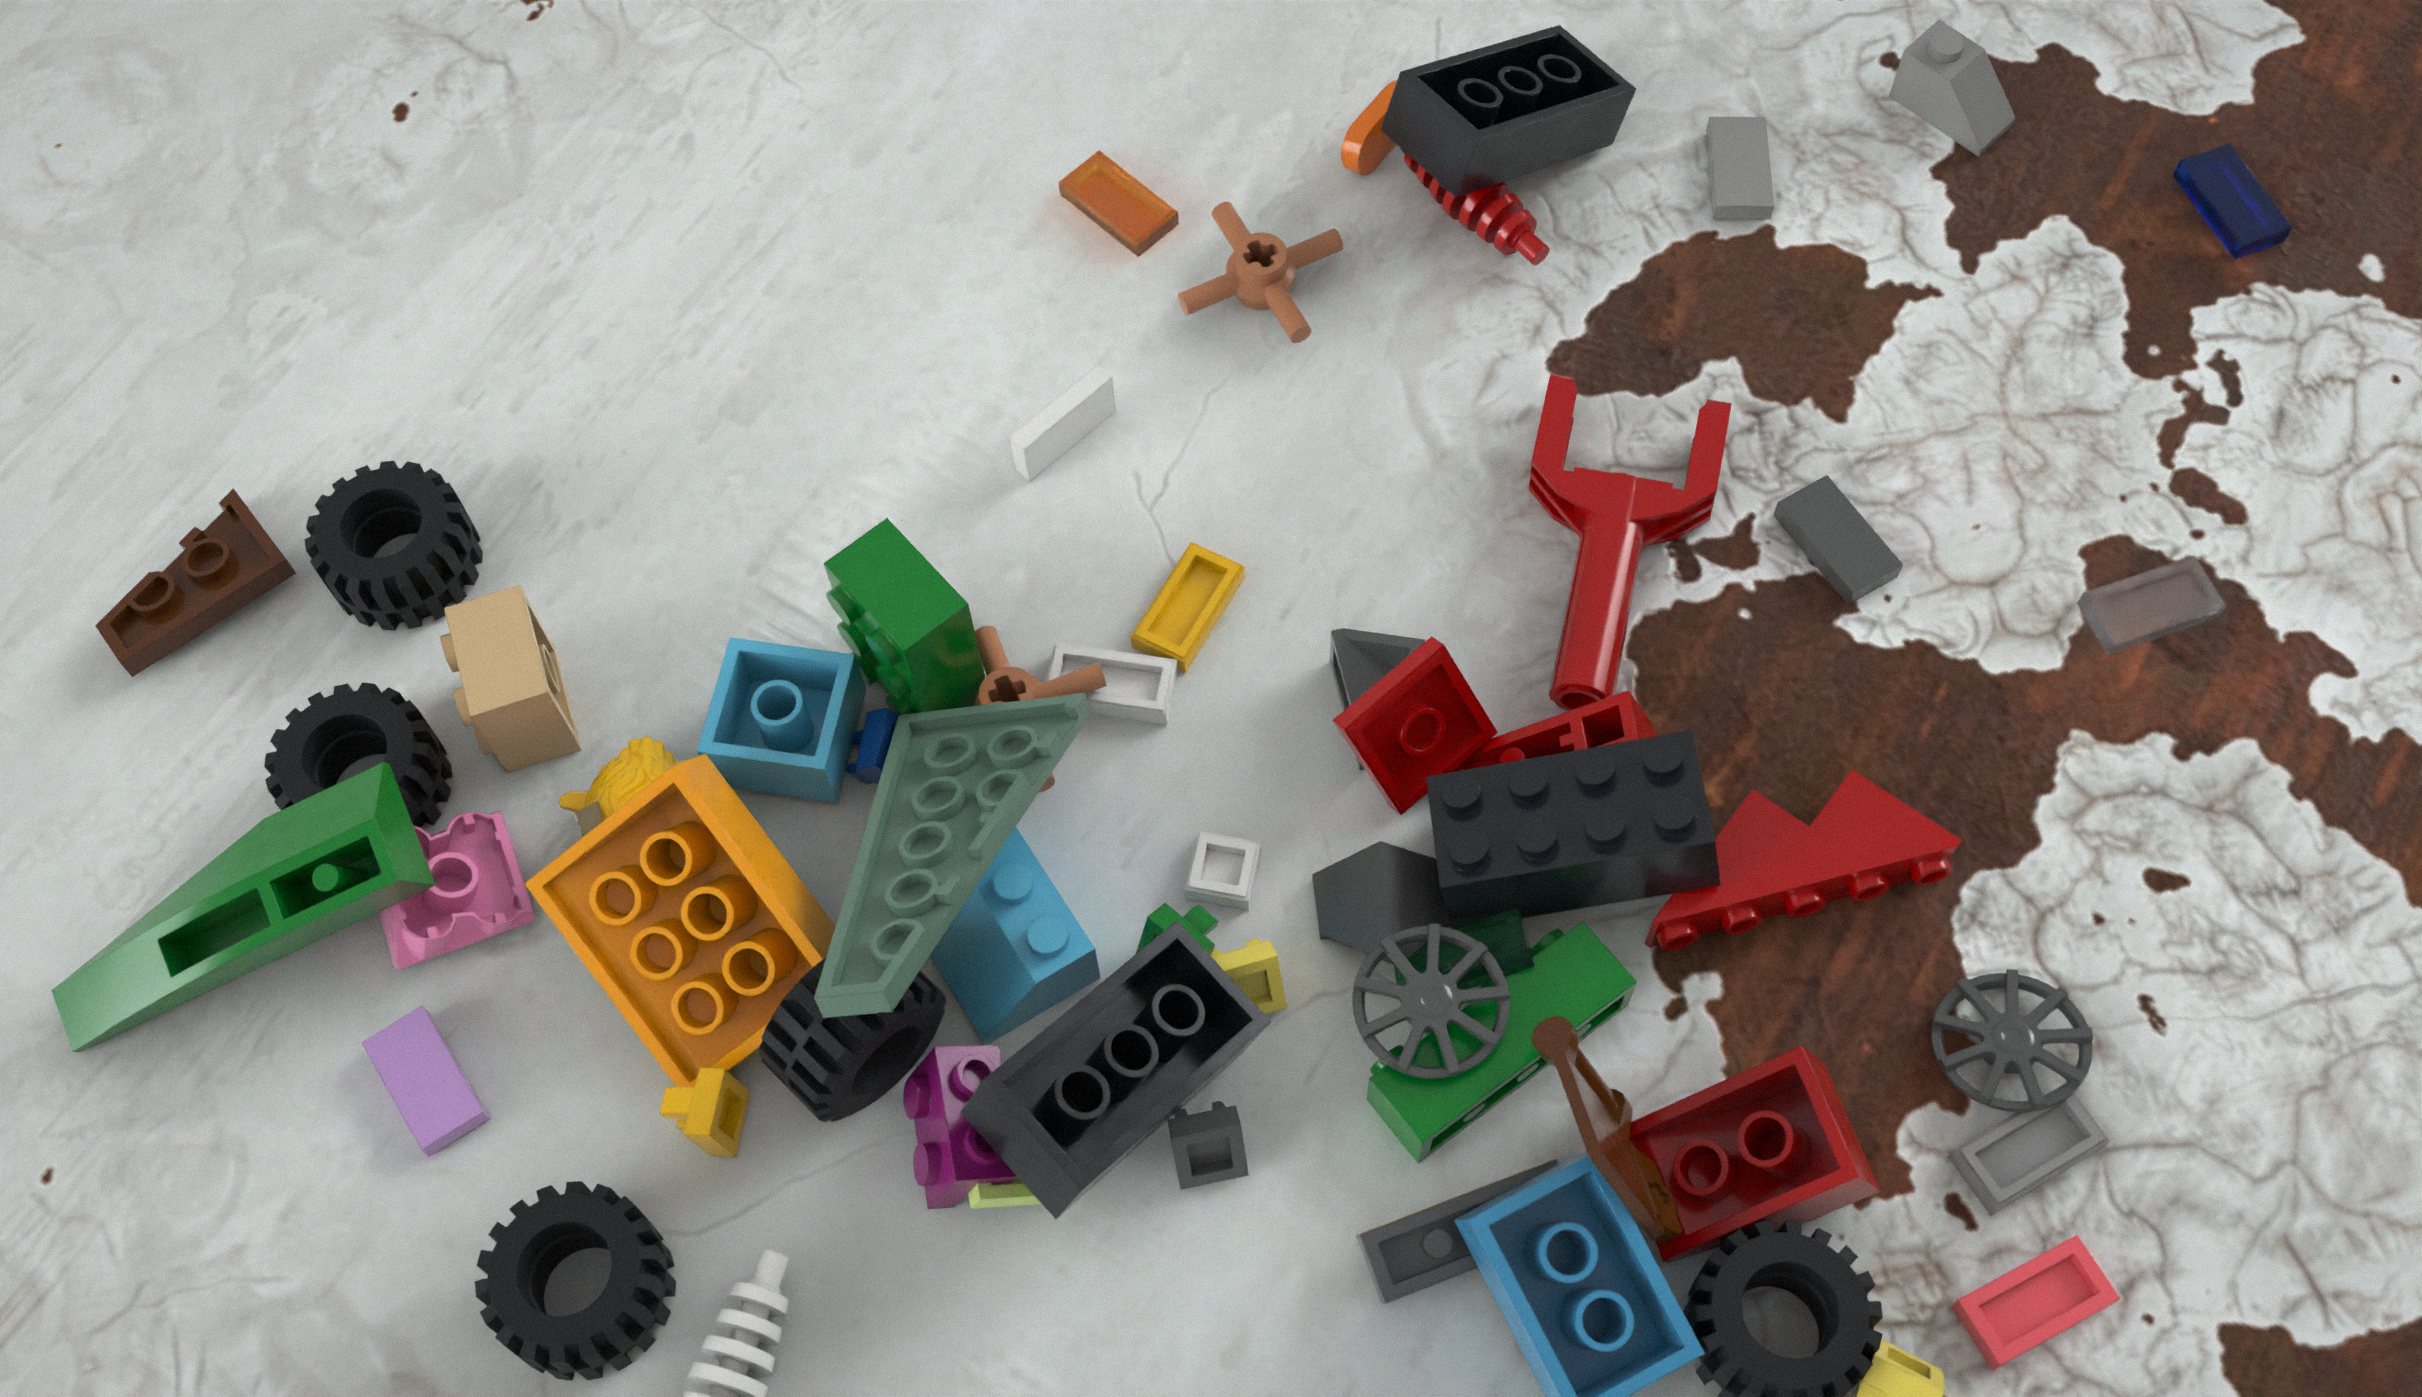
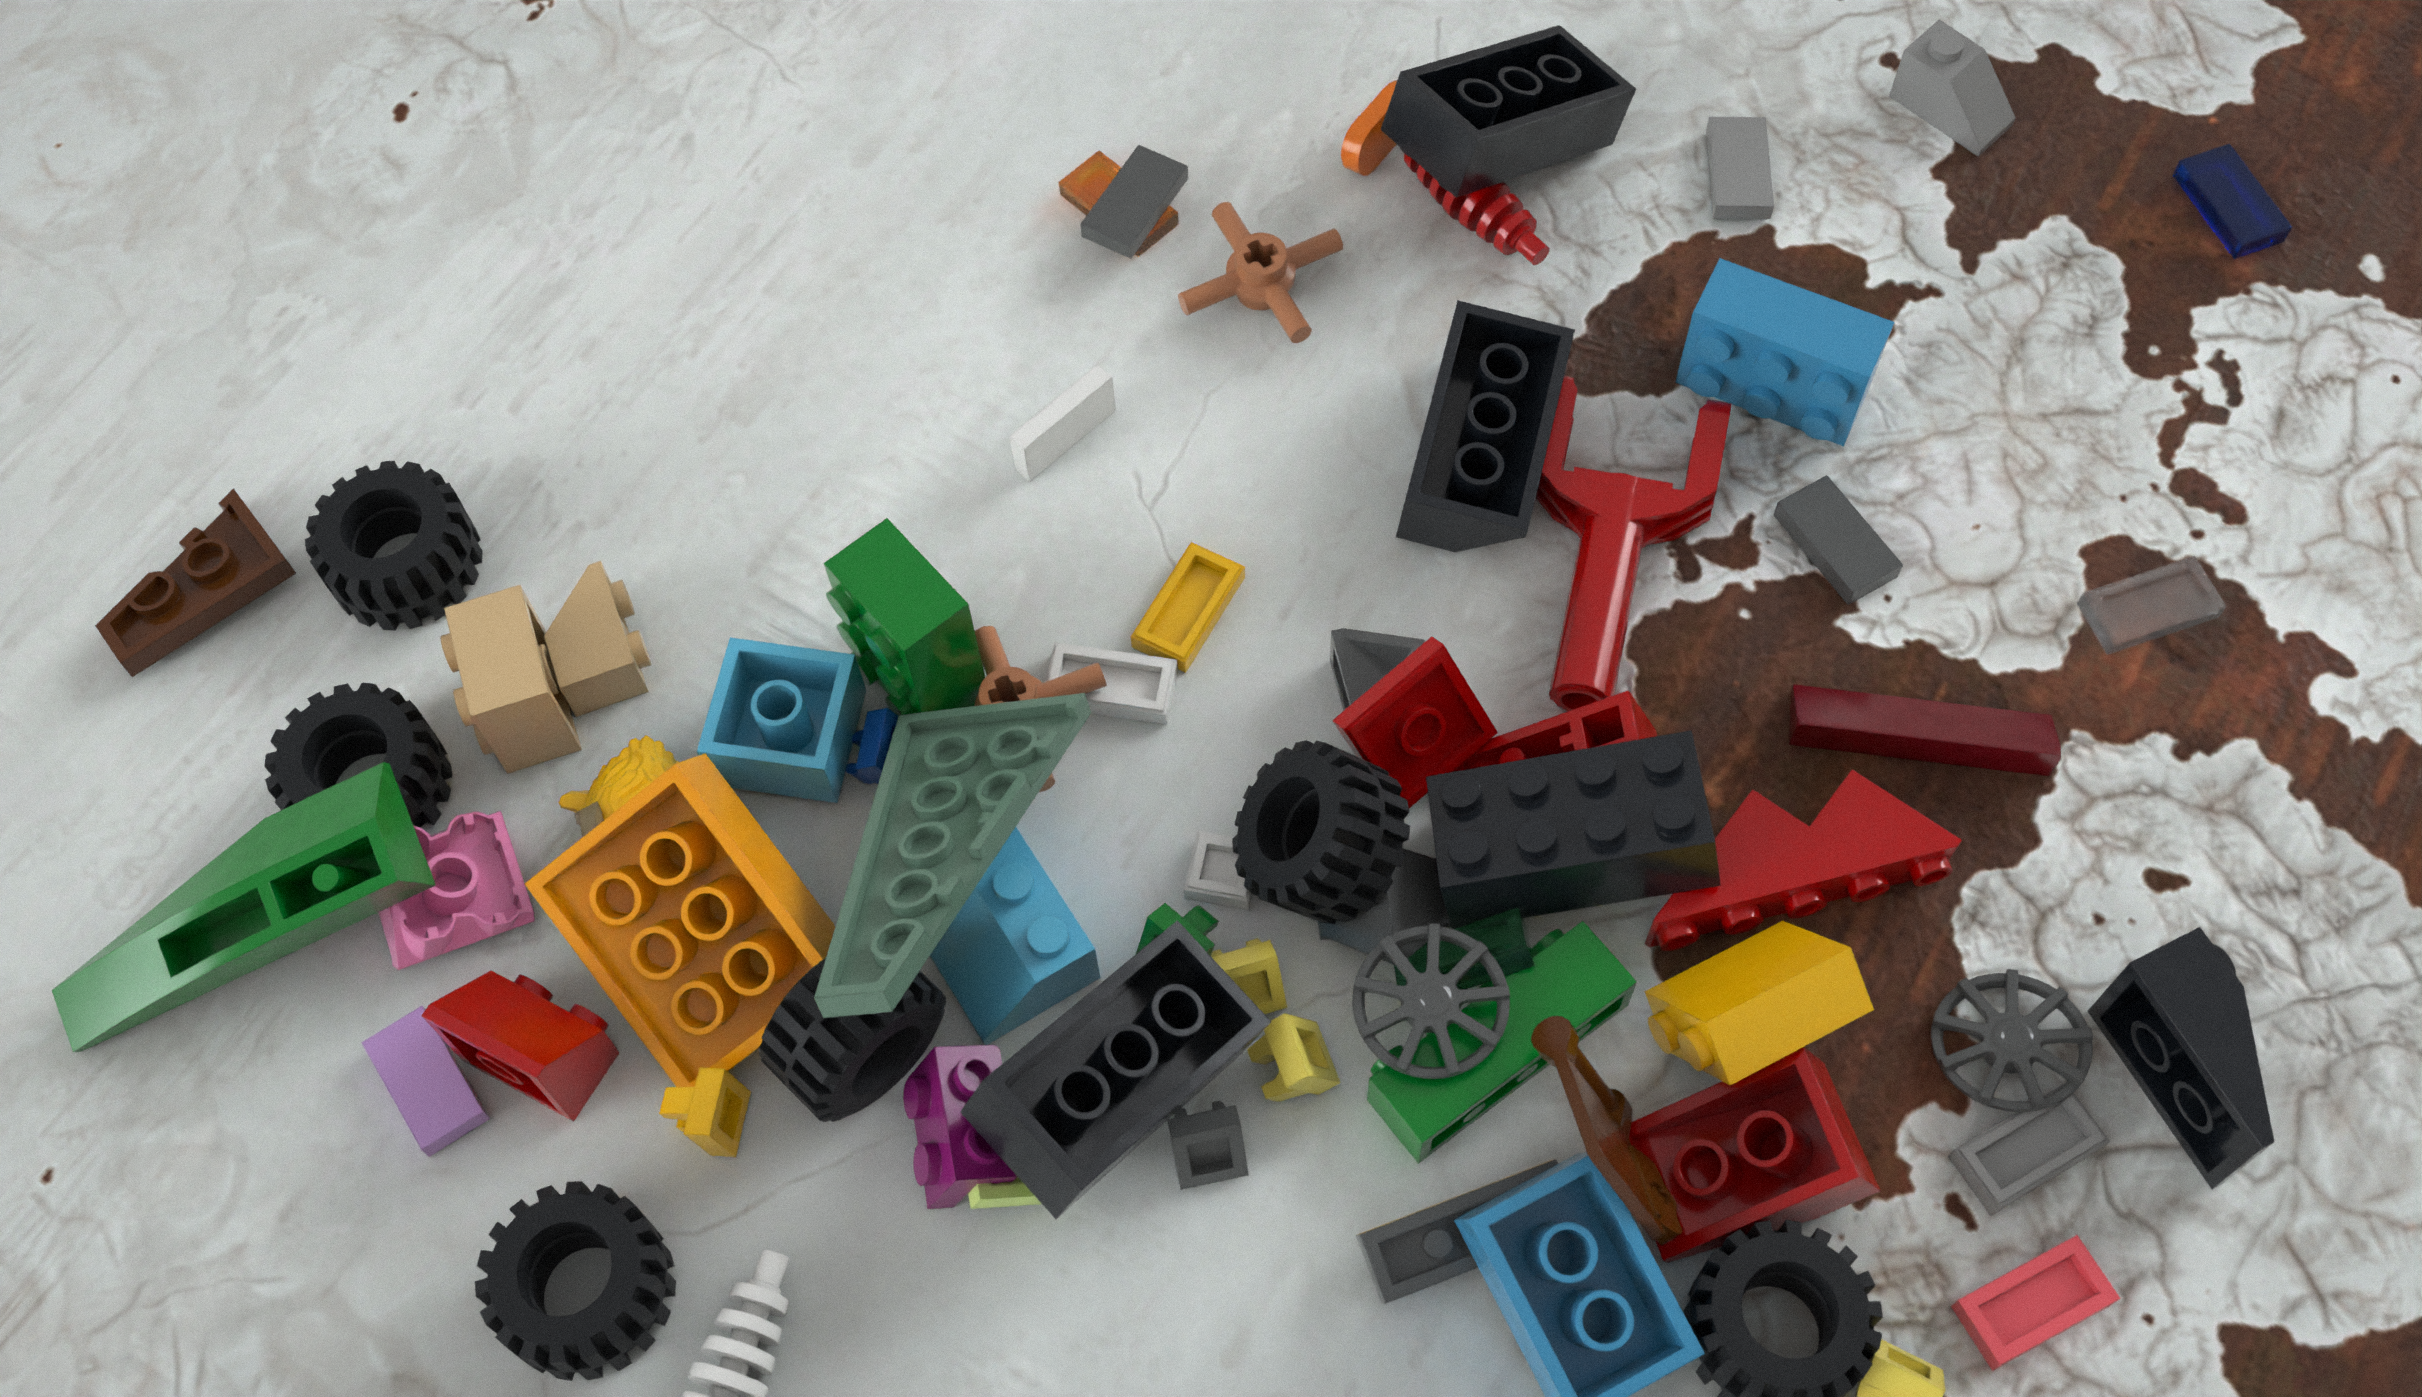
none -> red slope [421,970,620,1122]
none -> tan slope [544,561,652,717]
none -> dark grey tile [1080,144,1188,259]
none -> black tyre [1233,740,1410,924]
none -> light yellow tile [1247,1013,1341,1102]
none -> black slope [1396,300,1575,552]
none -> yellow brick [1644,921,1874,1085]
none -> dark azure brick [1675,258,1895,446]
none -> dark red slope [1789,684,2061,776]
none -> black slope [2087,927,2275,1189]

